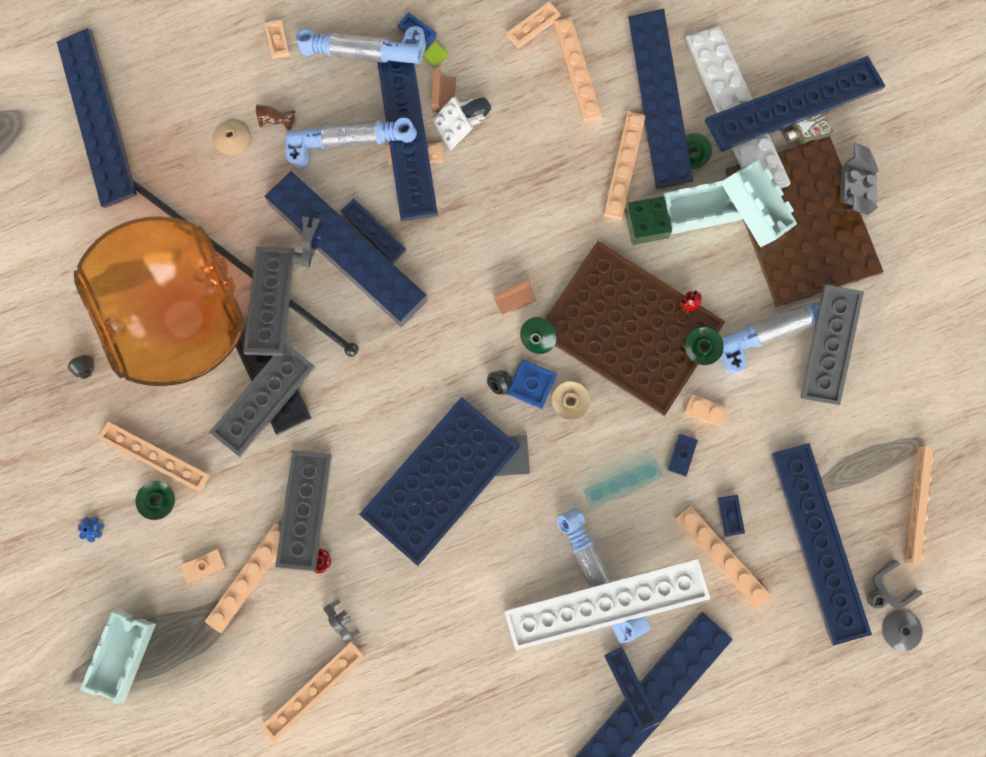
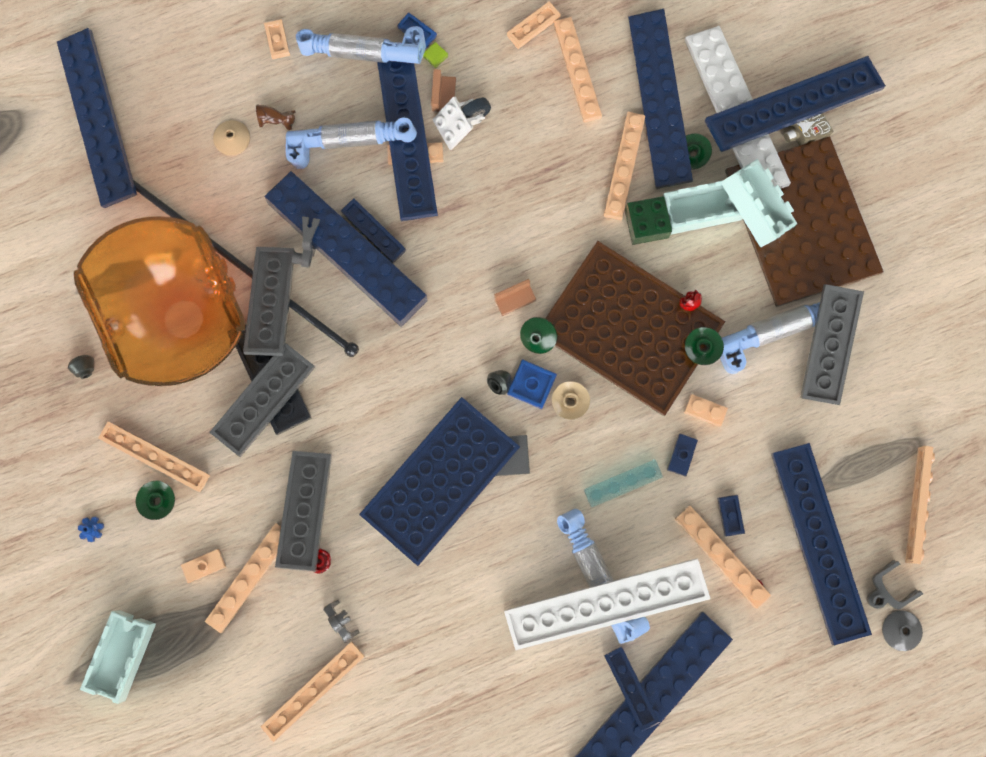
dark grey piece [840,143,879,216] -> none

